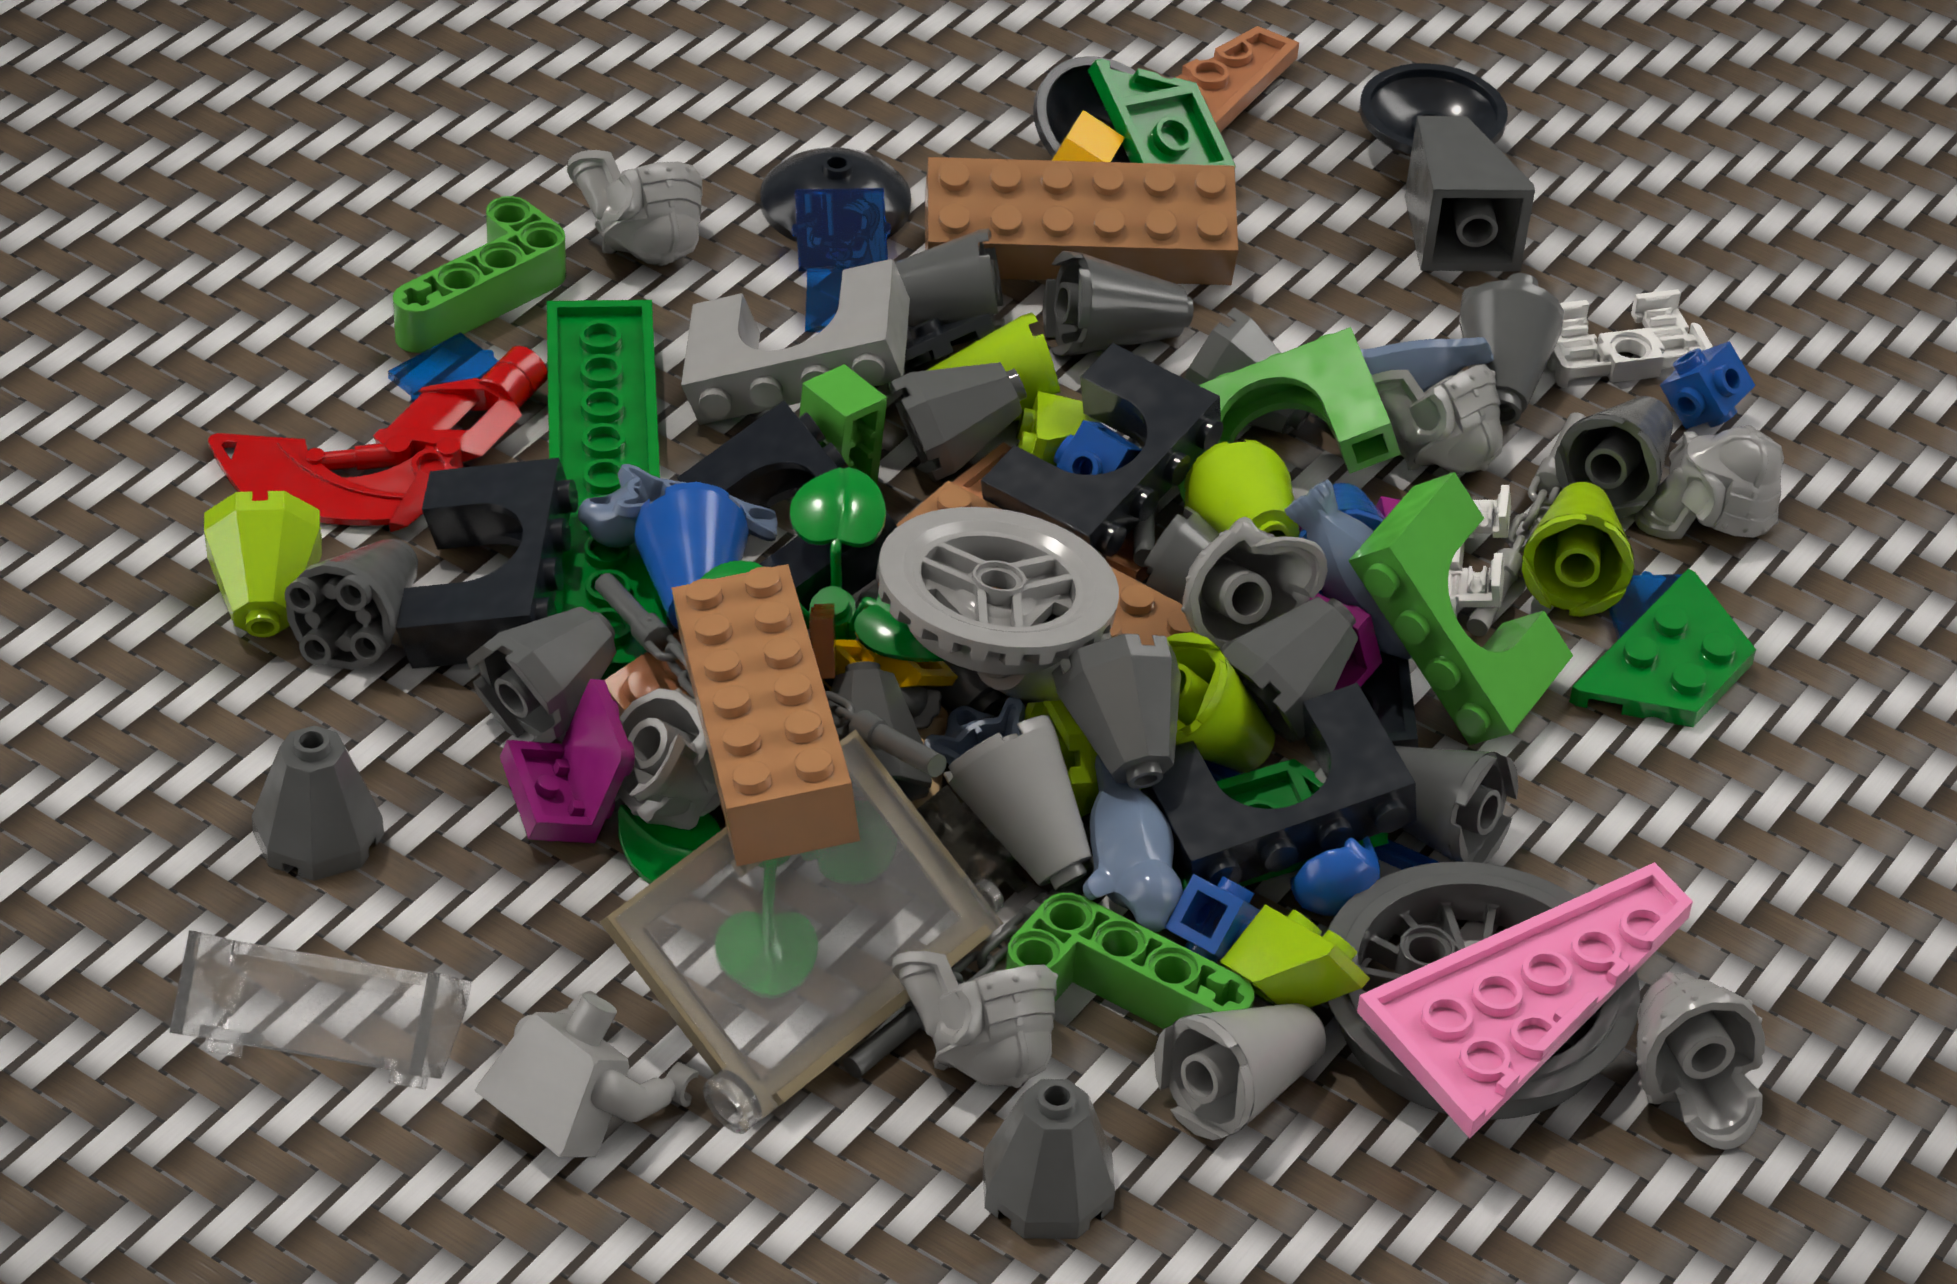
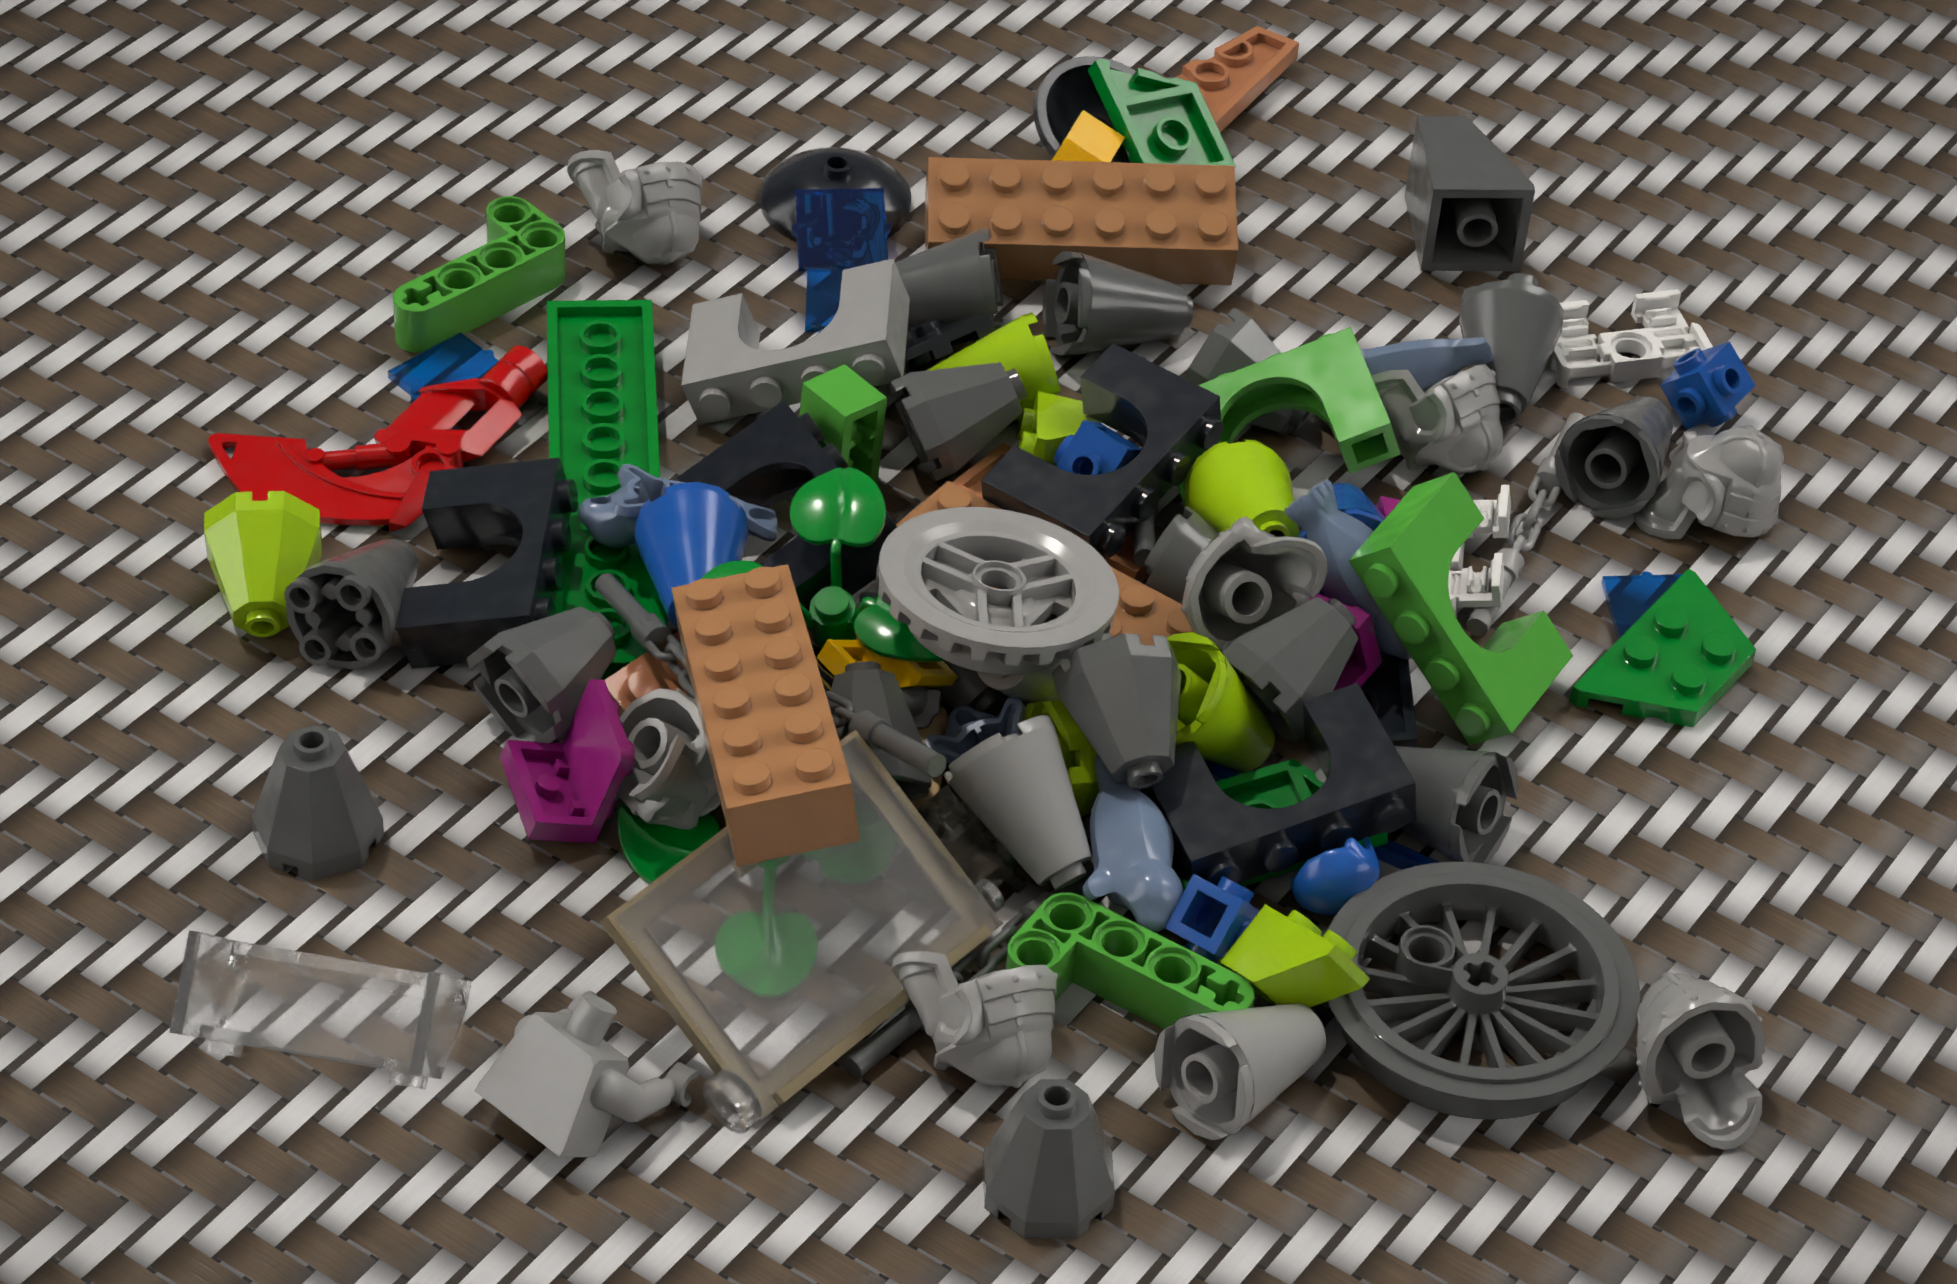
reddish brown tile [809,603,837,679] -> none
bright pink wing [1357,862,1693,1139] -> none
black dish [1359,63,1508,157] -> none
lime cone [1522,482,1634,617] -> none

